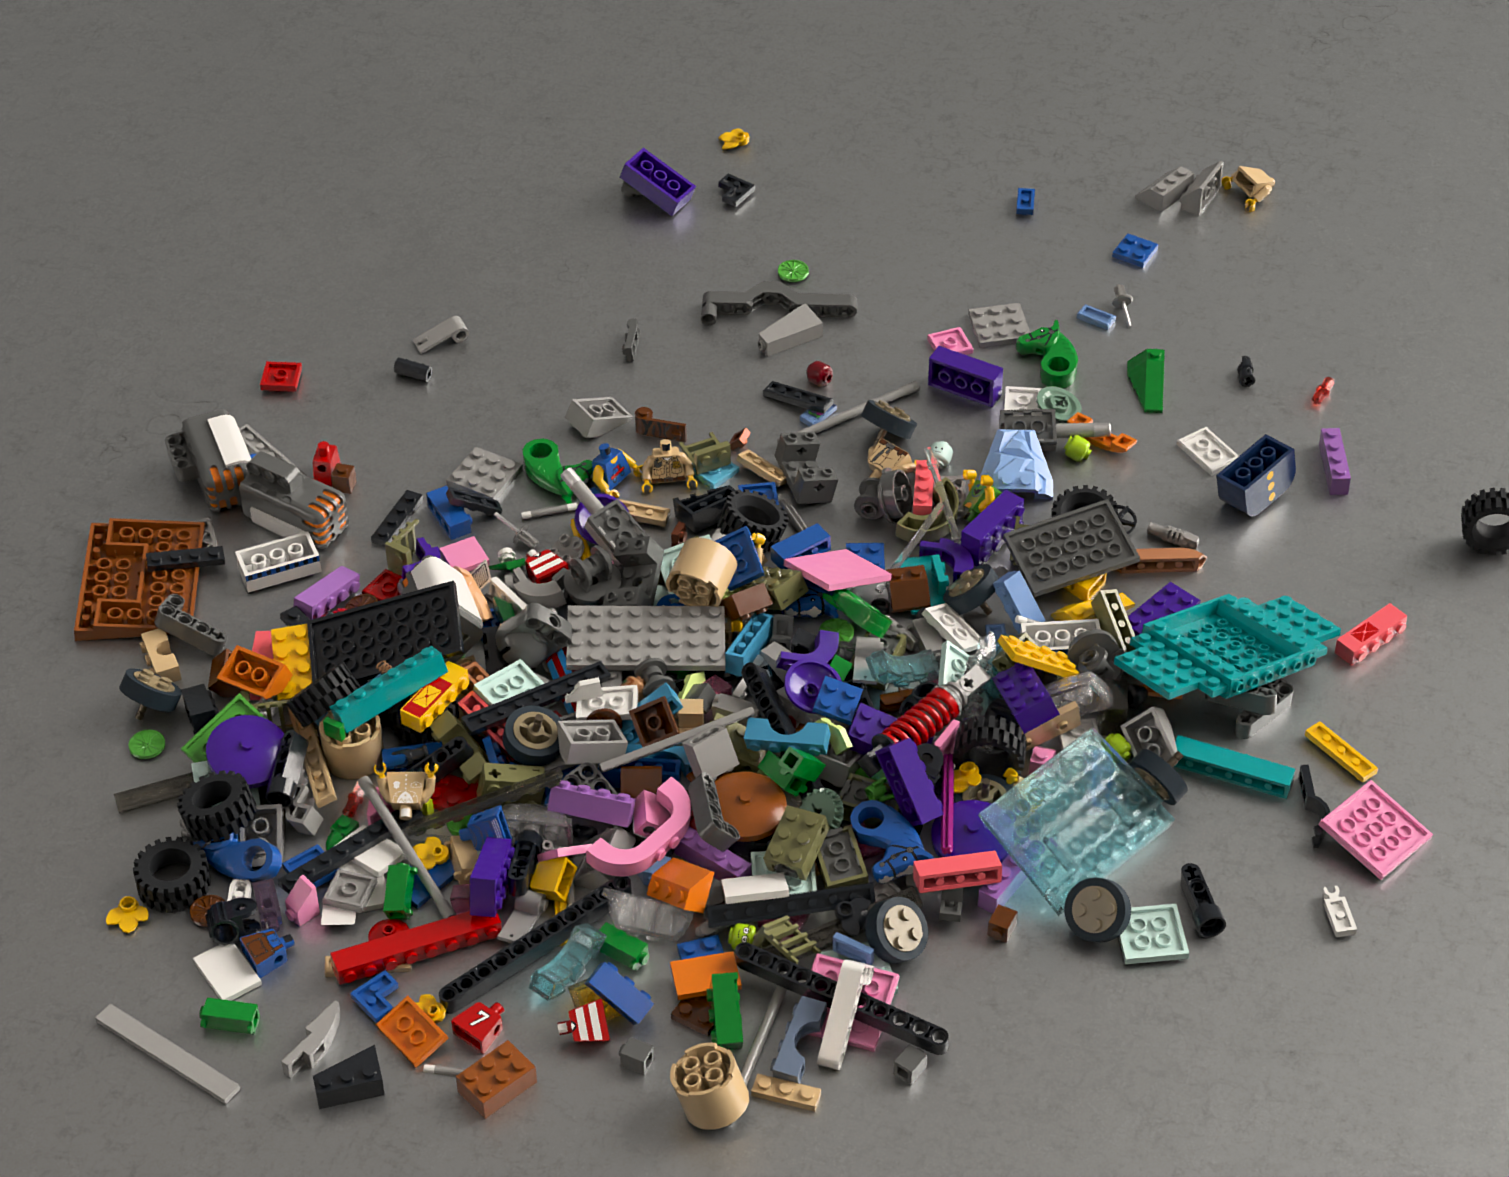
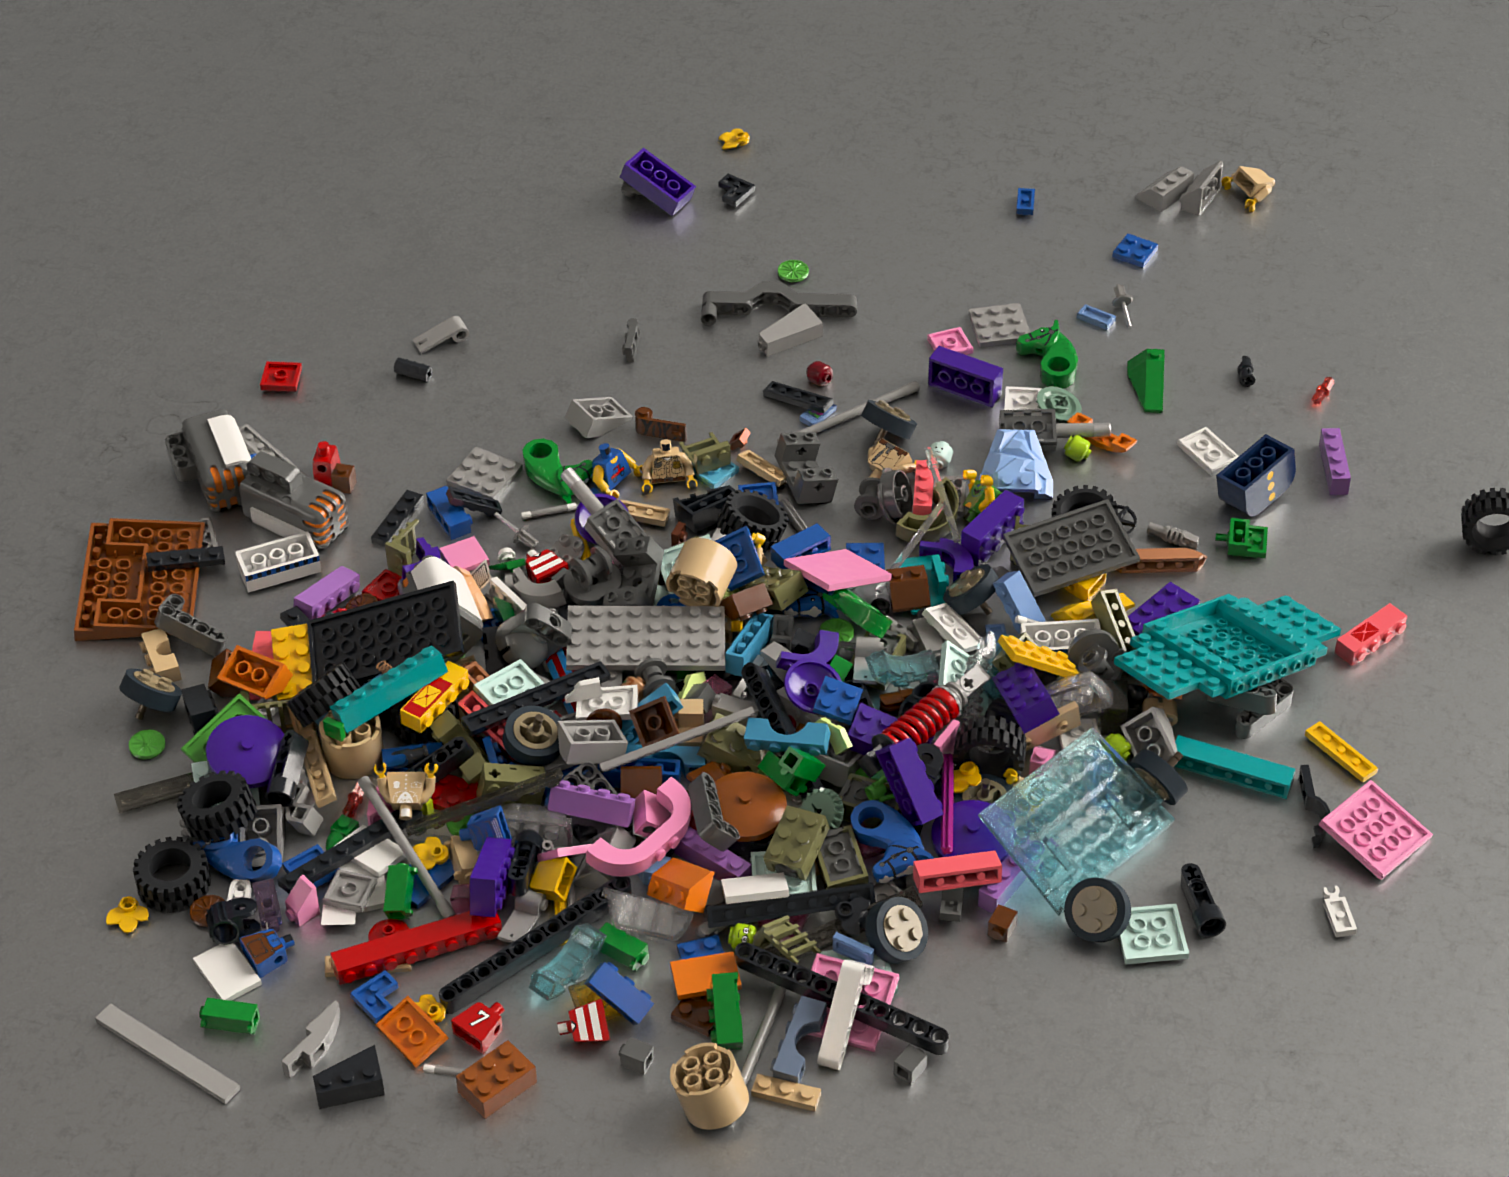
light grey piece [682,724,739,781] -> none
none -> tan piece [1142,693,1178,726]
none -> green plate [1215,518,1268,559]

